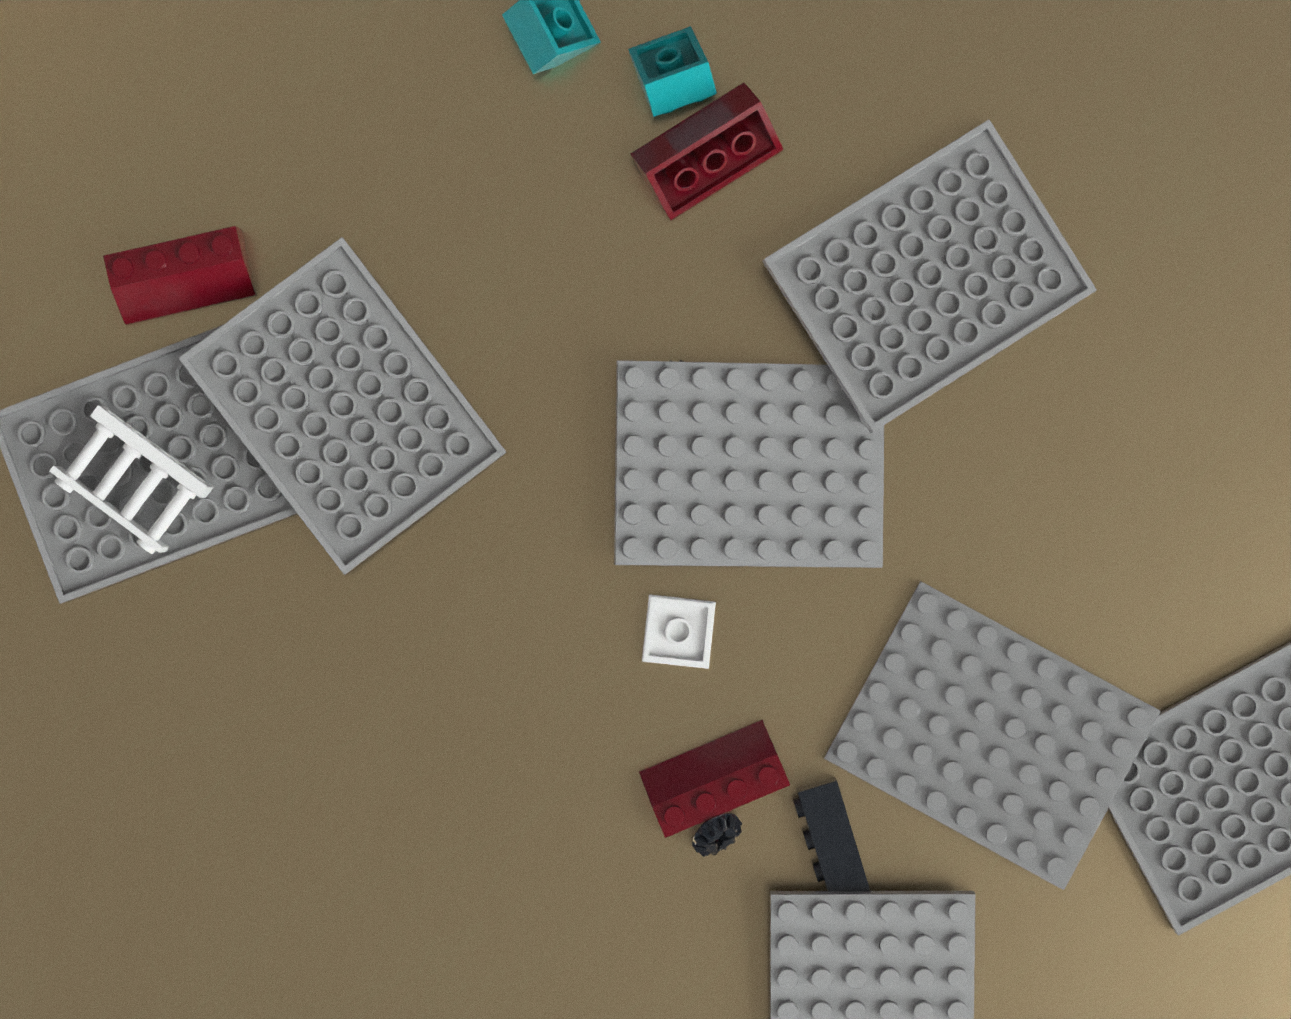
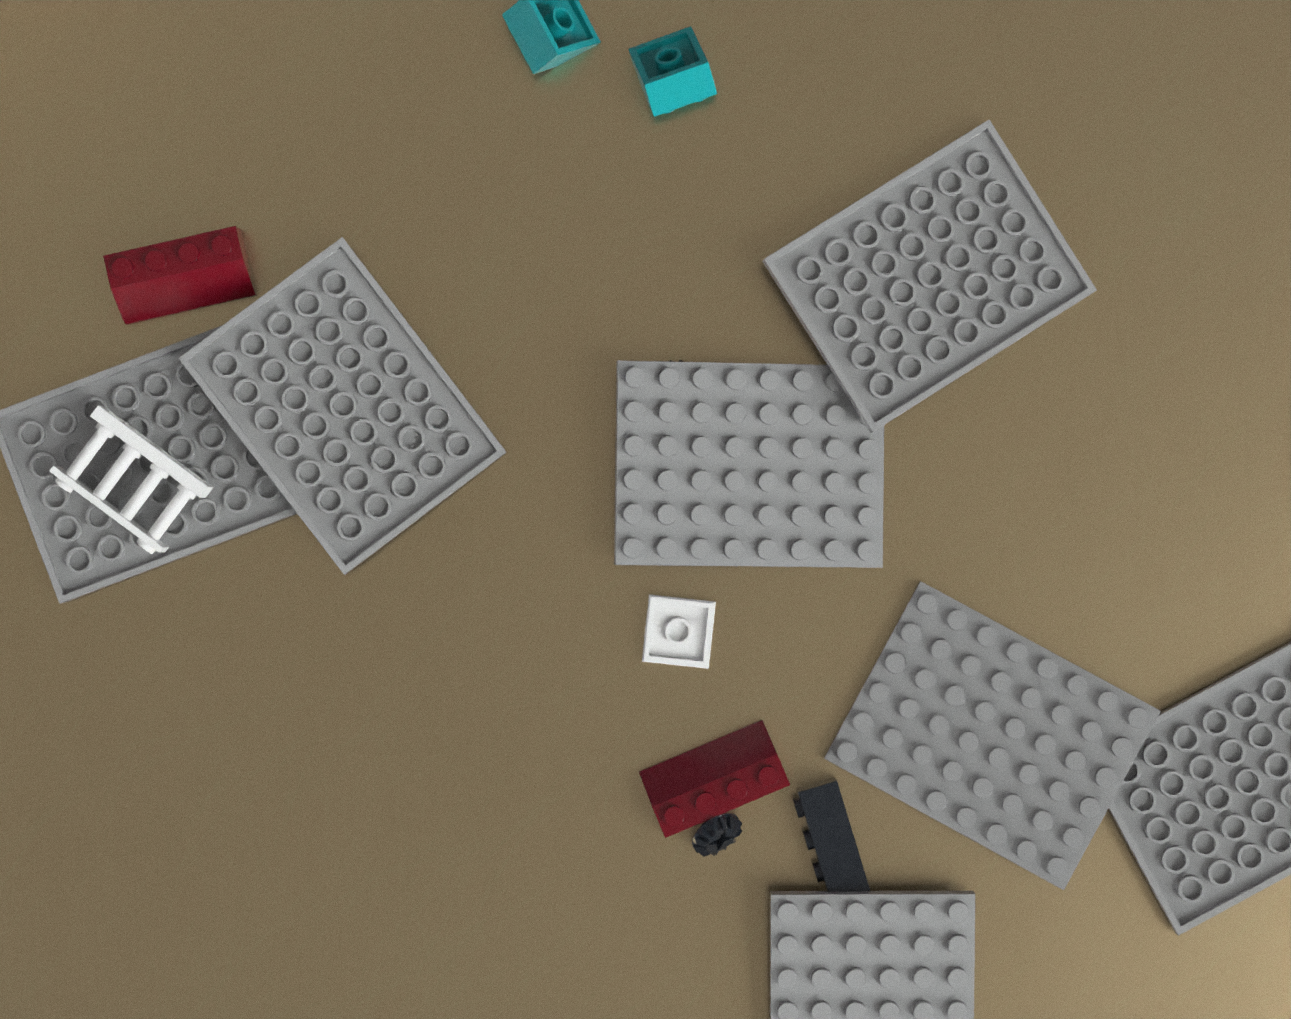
dark red slope [630,82,784,221] -> none

